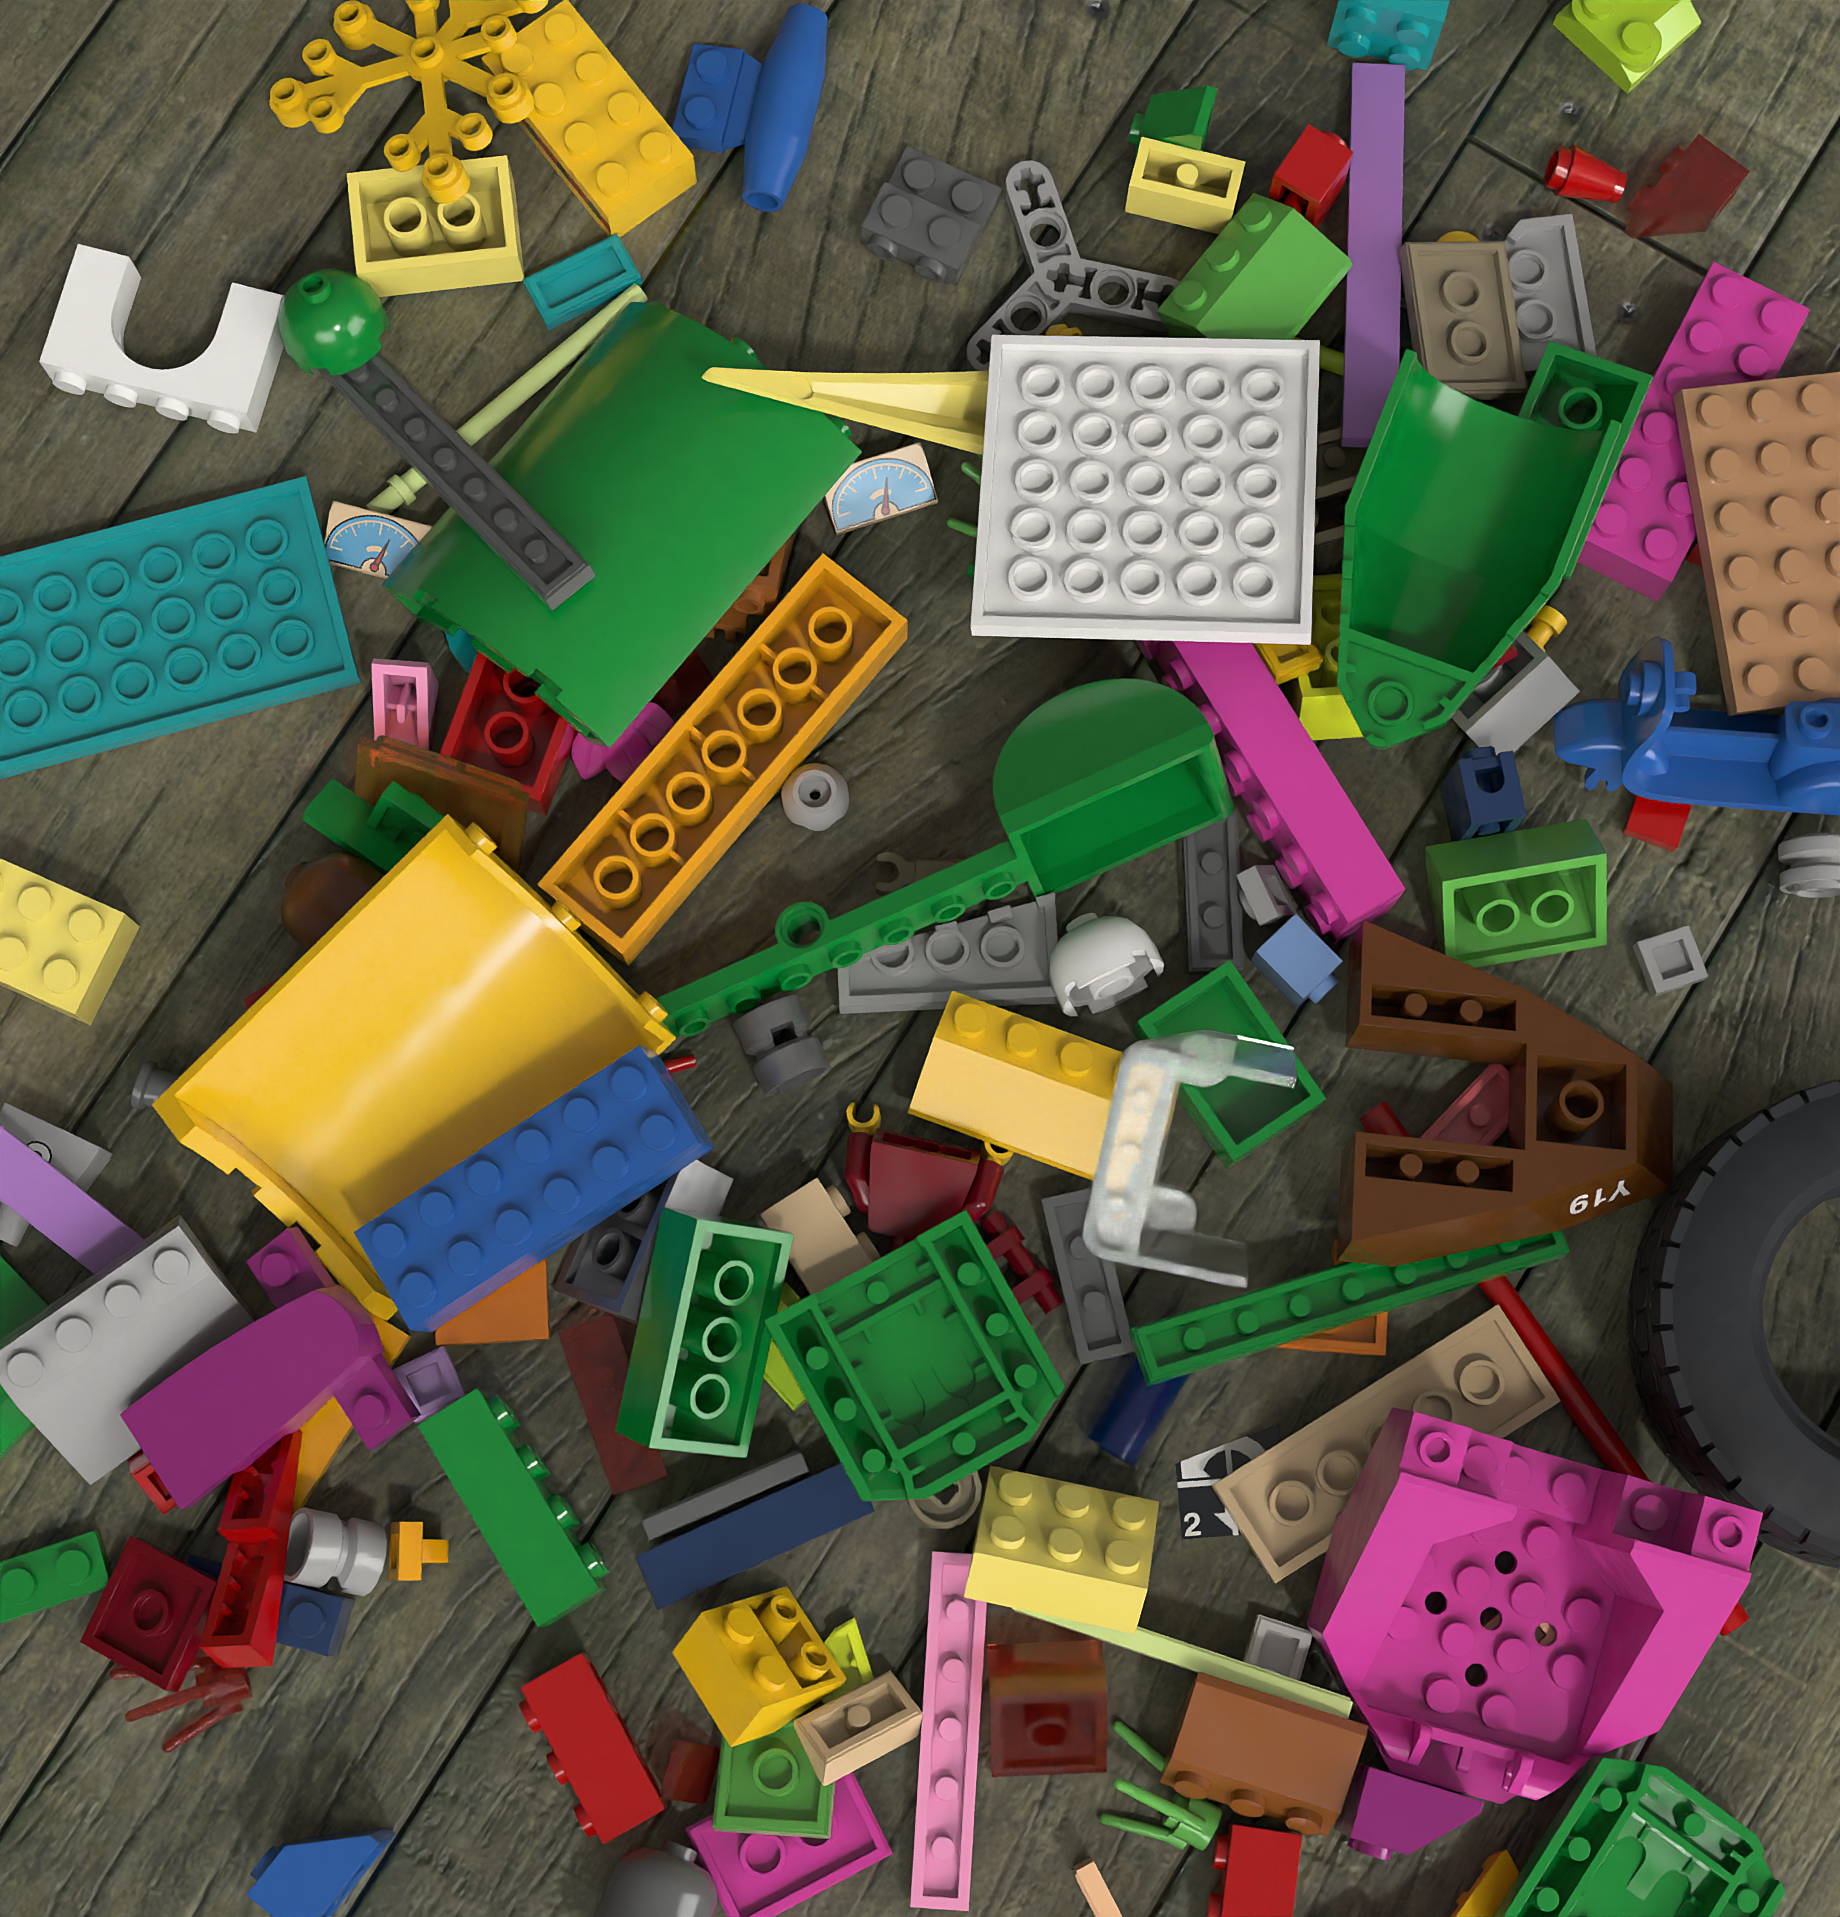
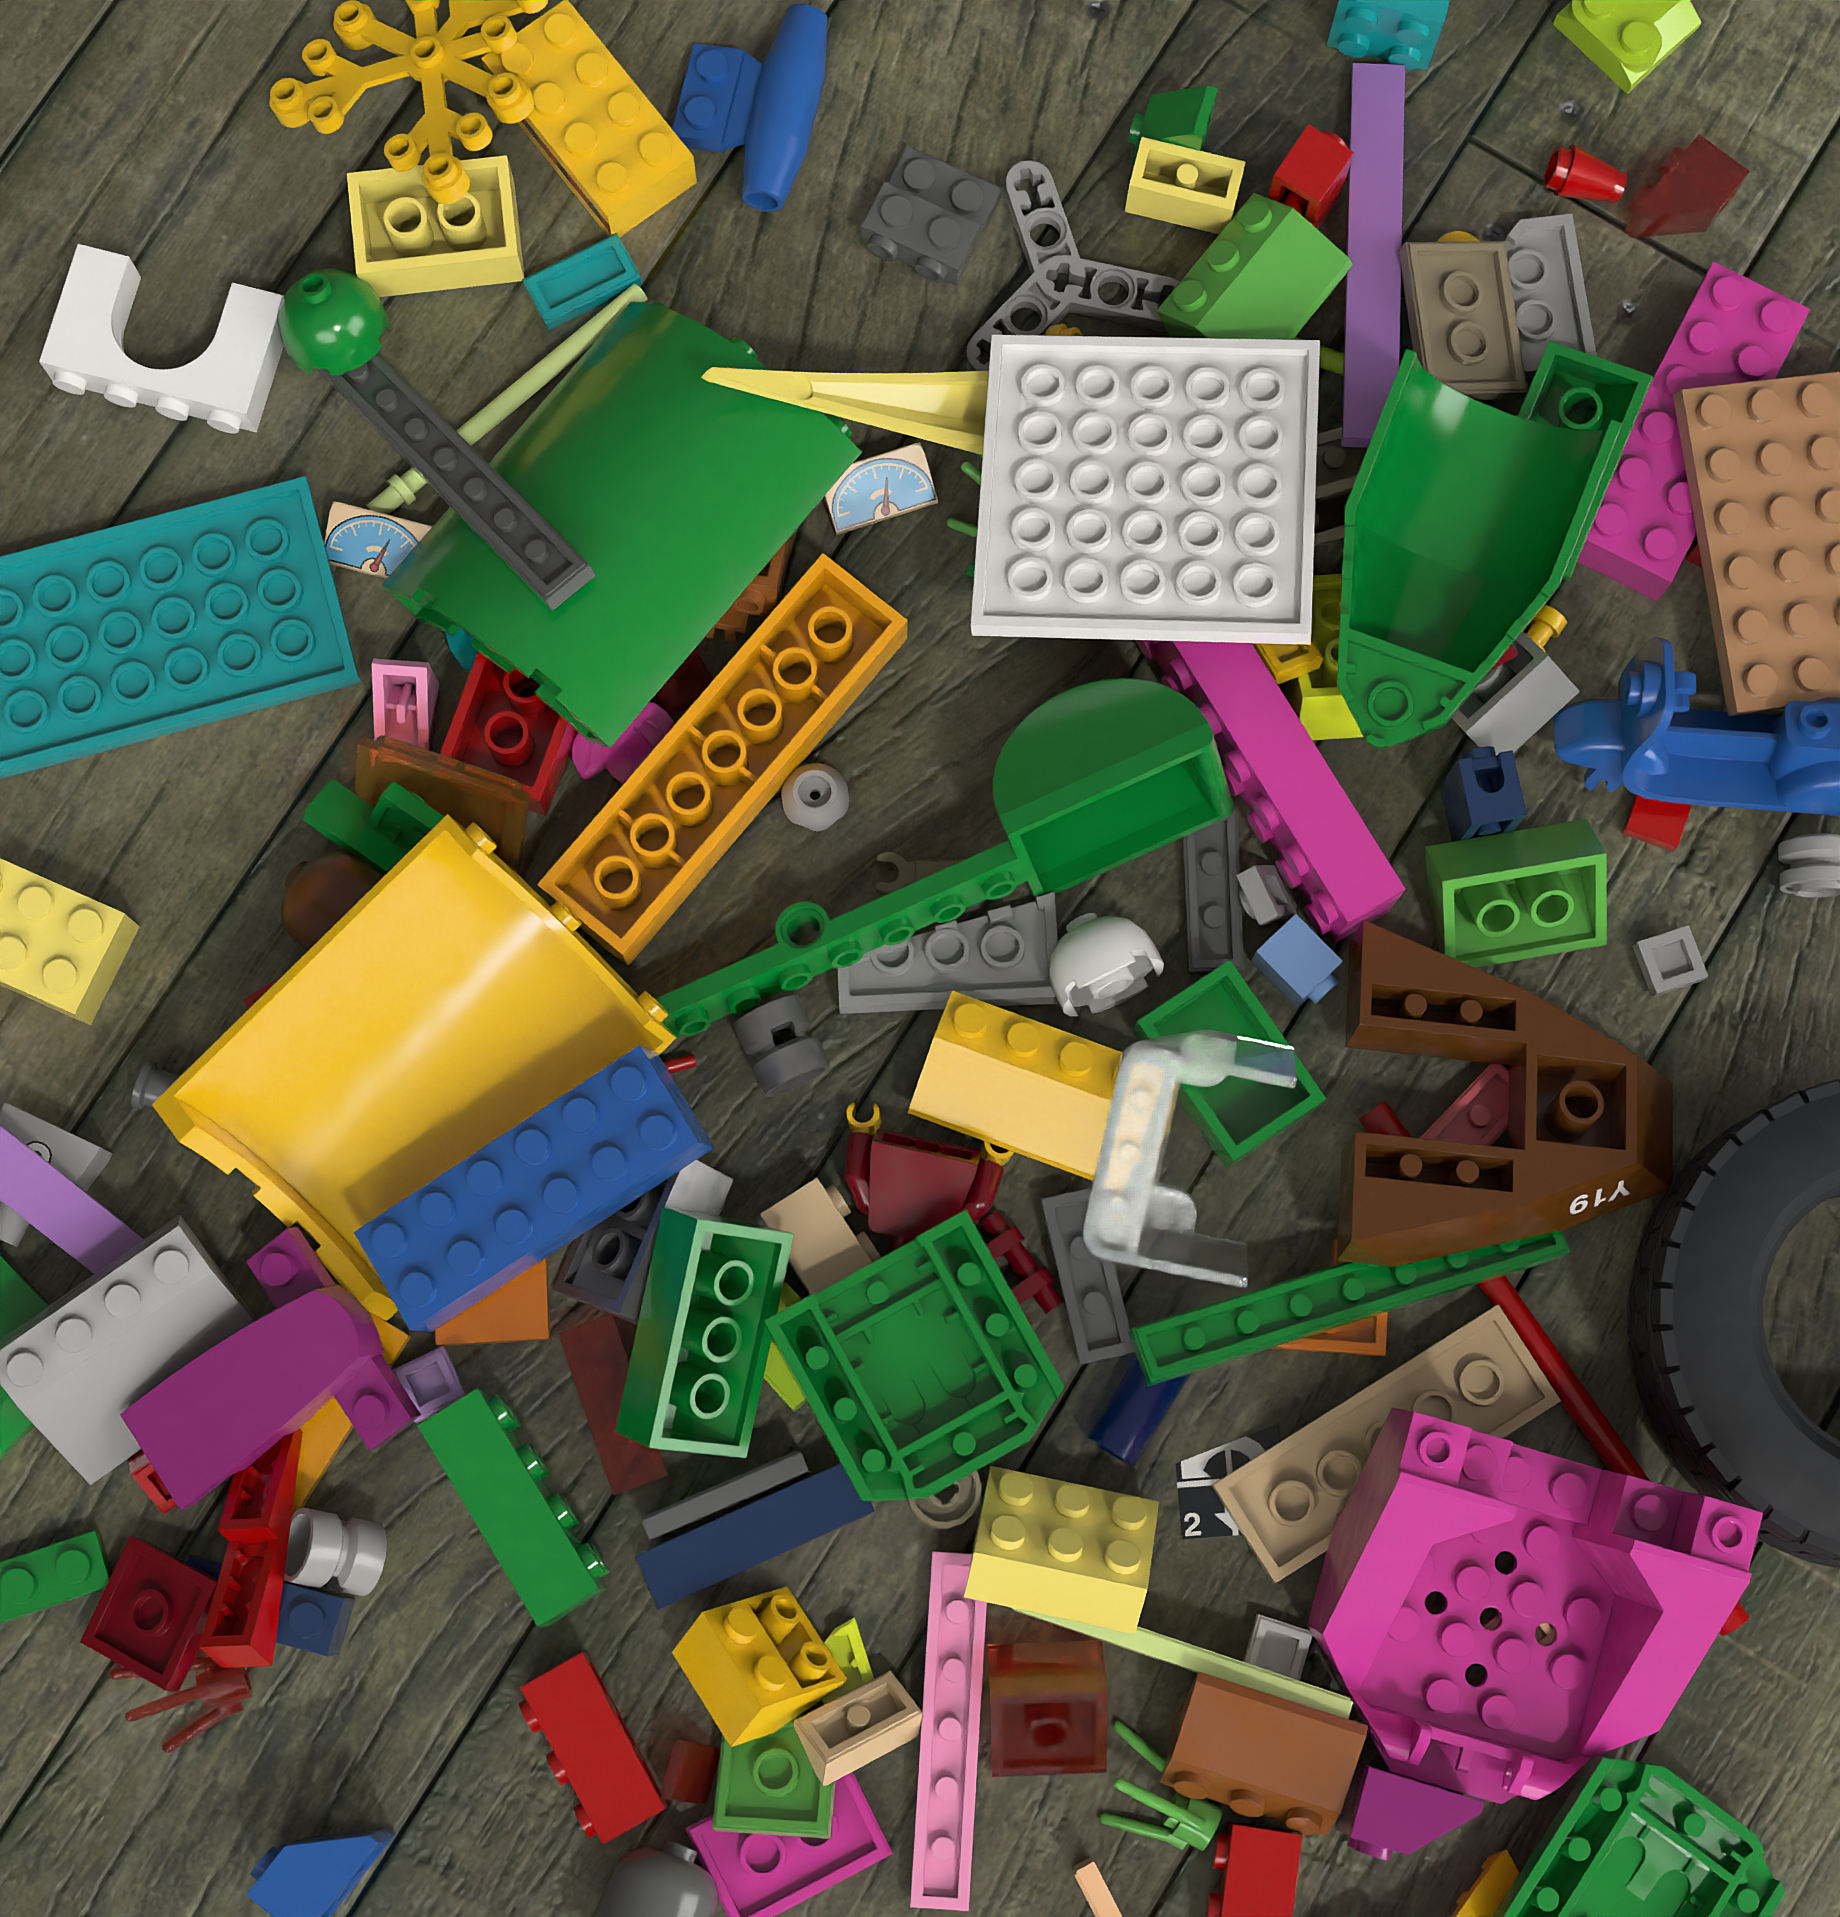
light orange tile [388,1522,449,1581] -> none

